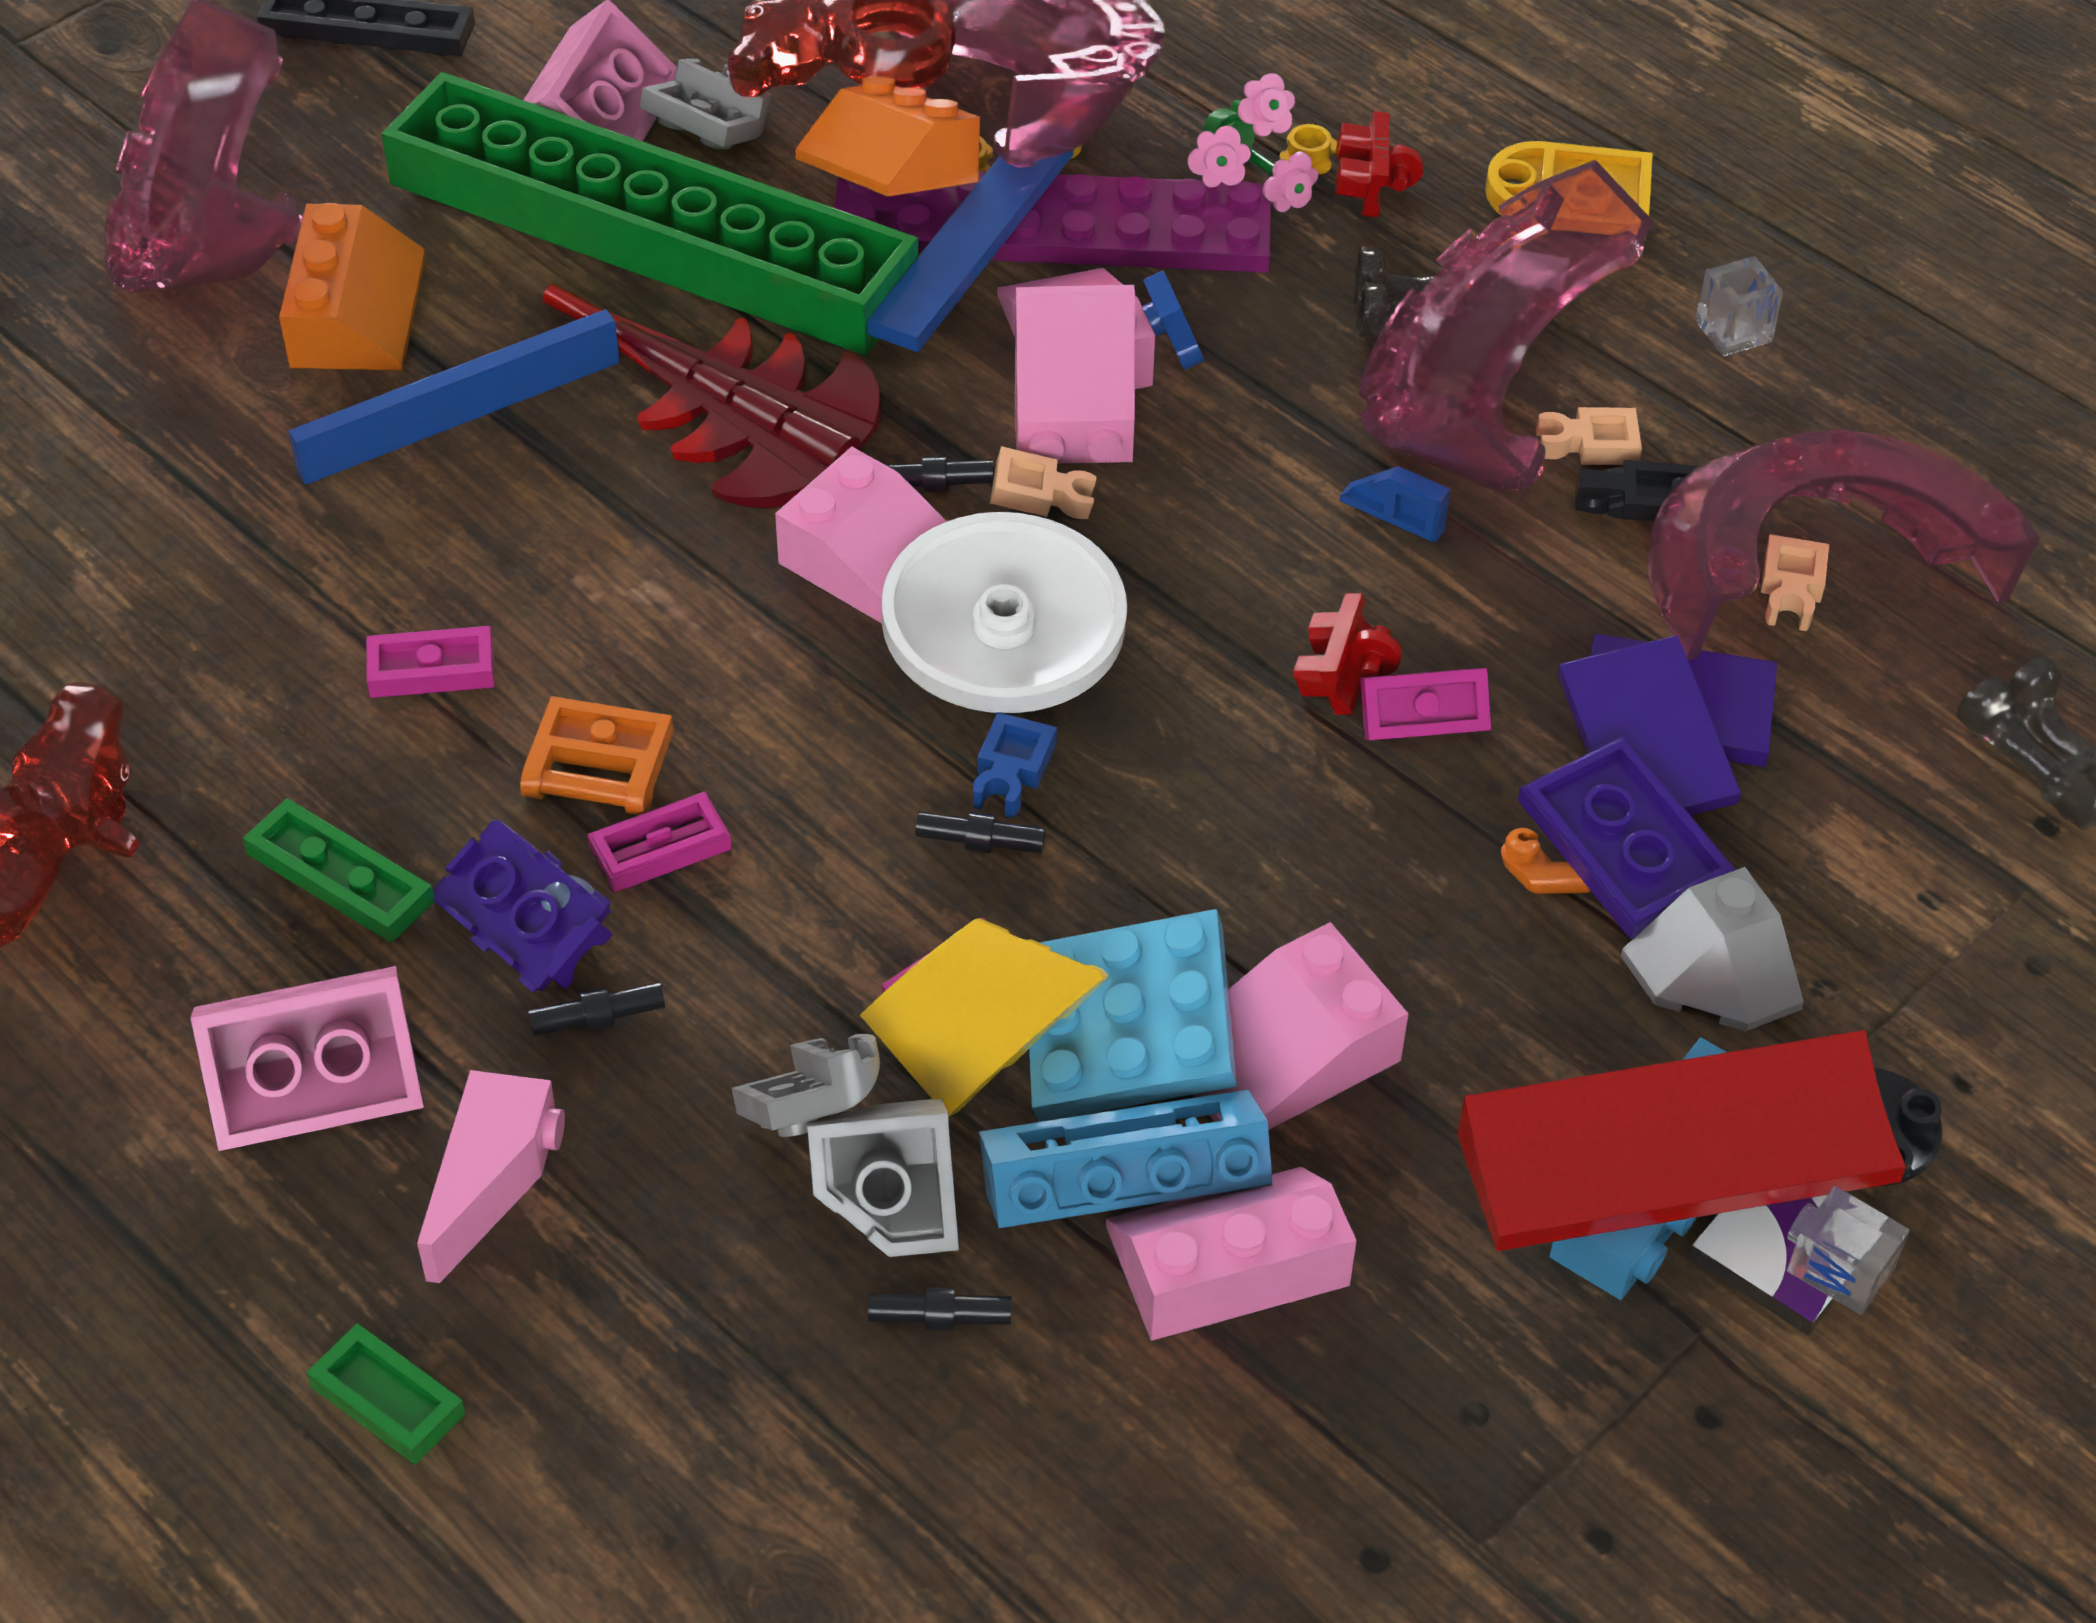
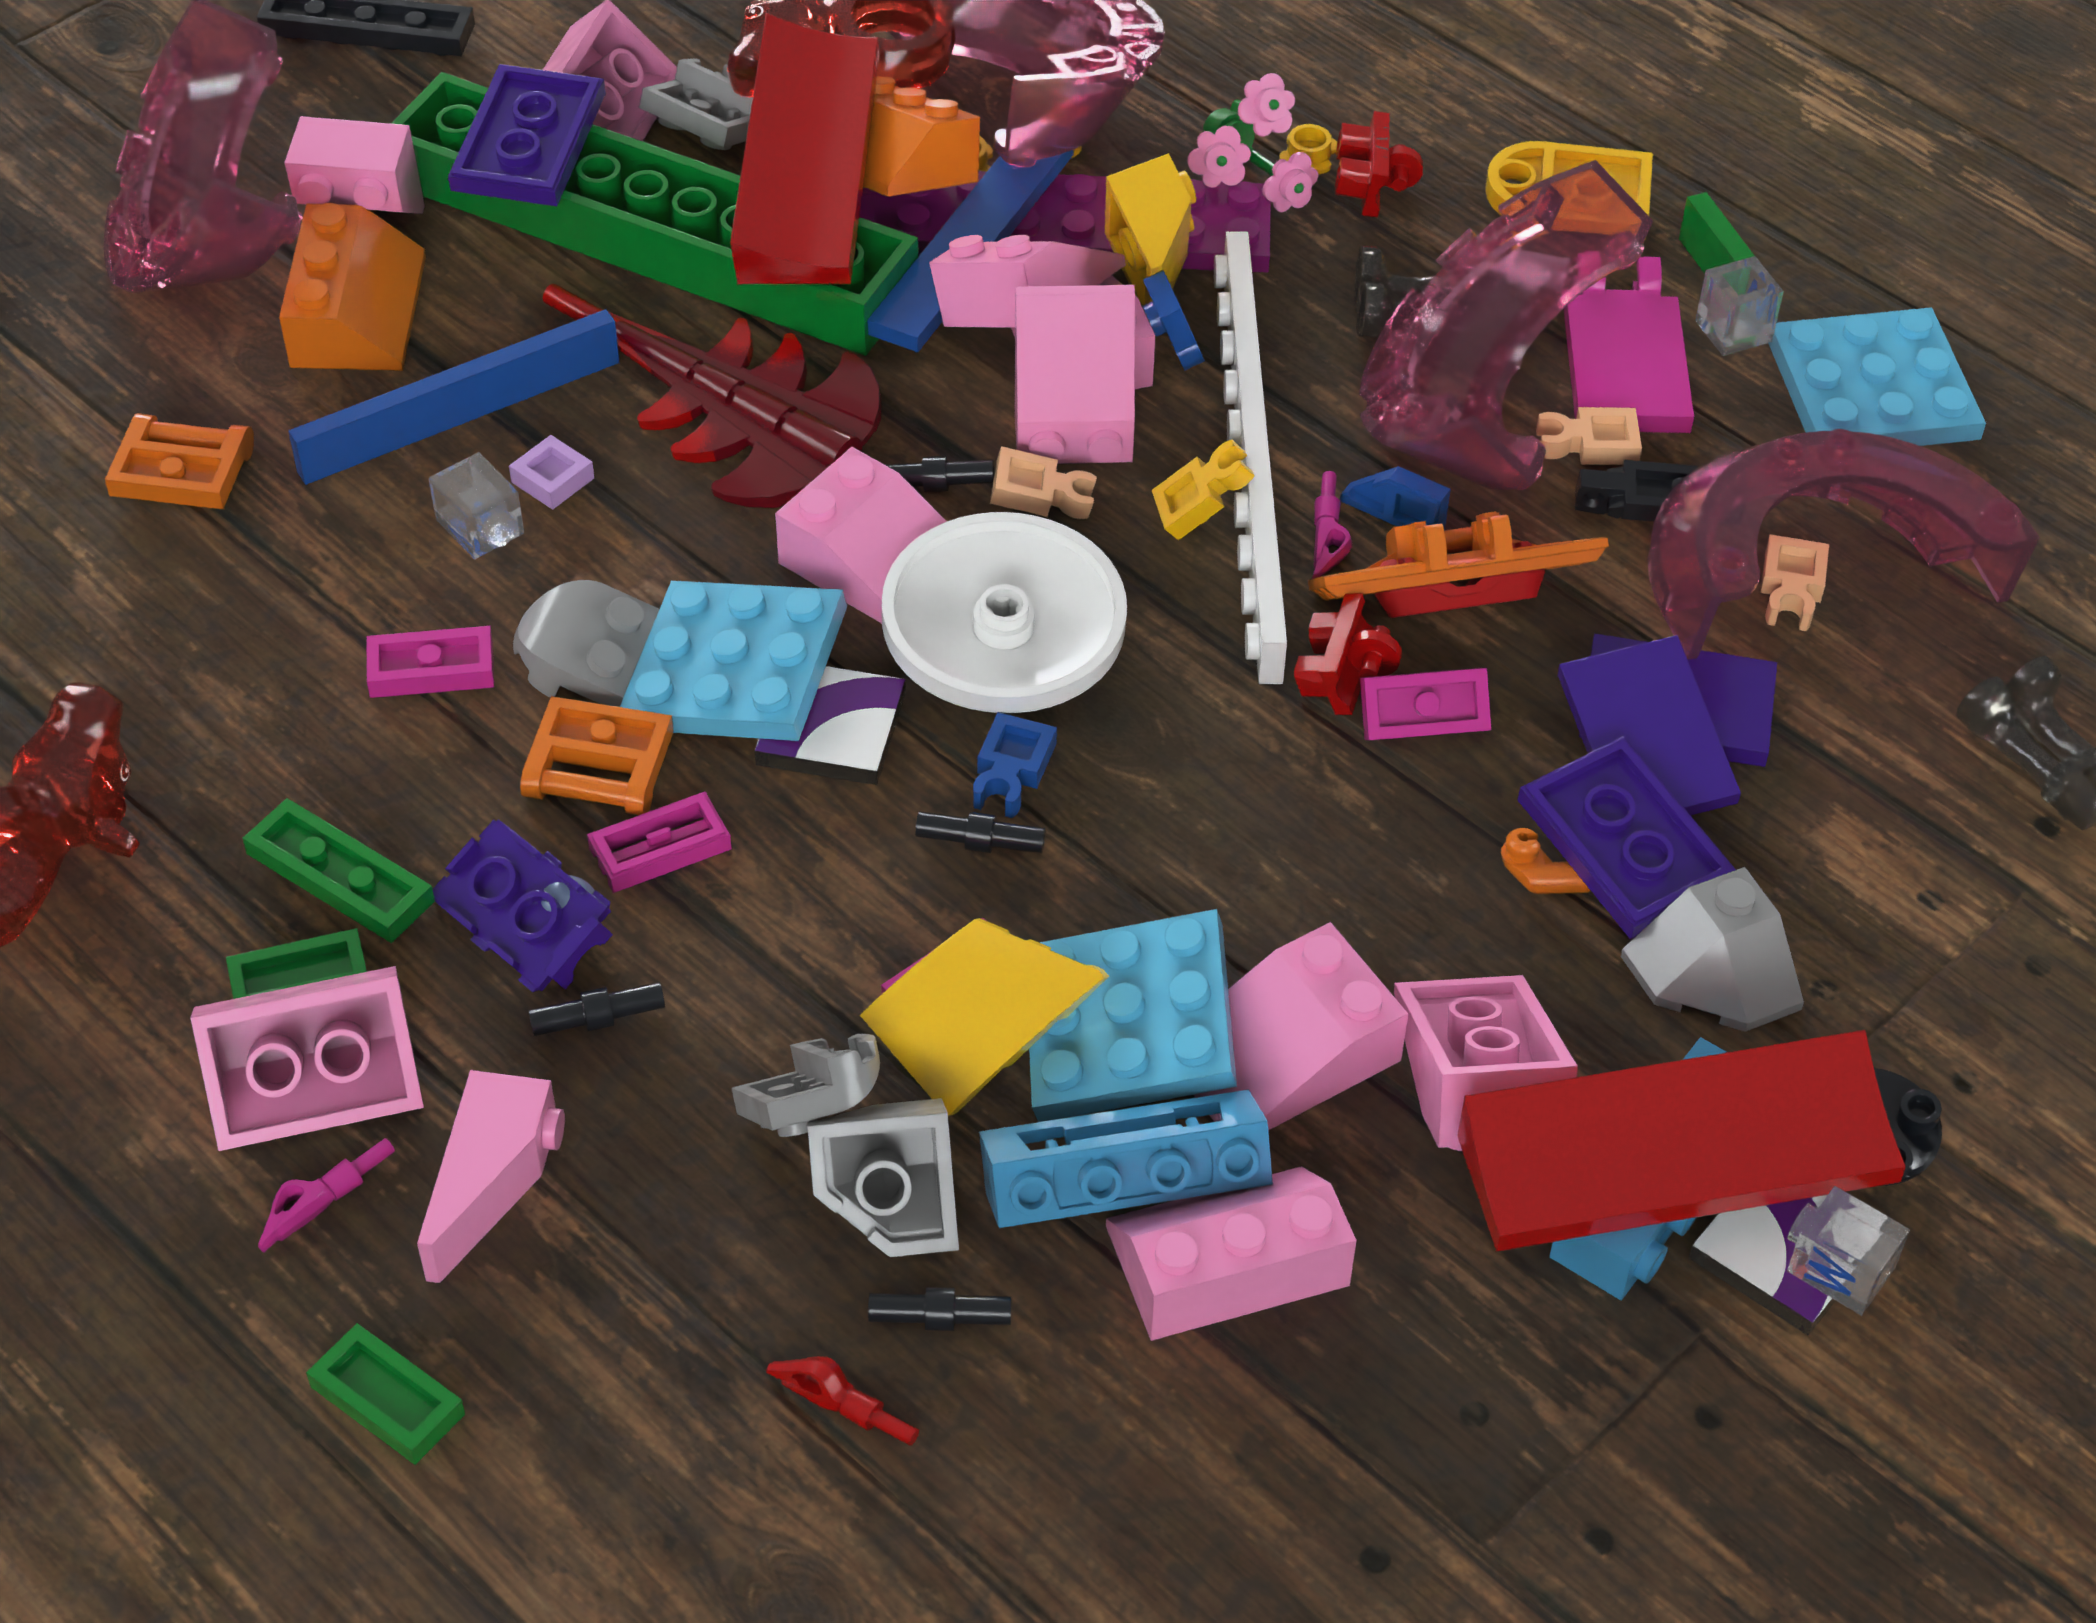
none -> orange plate [105,413,254,509]
none -> green tile [226,928,367,999]
none -> dark pink hand [258,1138,395,1253]
none -> bright pink slope [284,116,425,214]
none -> clear brick [429,452,524,560]
none -> dark purple tile [448,64,606,206]
none -> lavender plate [509,435,594,510]
none -> light grey slope [513,580,659,707]
none -> medium azure plate [620,580,847,741]
none -> red arch [730,13,880,284]
none -> tile [755,666,906,785]
none -> red hand [766,1356,919,1446]
none -> bright pink slope [929,235,1126,328]
none -> yellow slope [1105,153,1196,323]
none -> yellow plate [1152,440,1254,541]
none -> white plate [1214,232,1287,684]
none -> orange piece [1308,511,1609,618]
none -> dark pink hand [1312,471,1352,579]
none -> bright pink slope [1394,975,1578,1151]
none -> dark pink tile [1564,255,1694,433]
none -> green tile [1679,192,1759,308]
none -> medium azure plate [1767,307,1986,457]

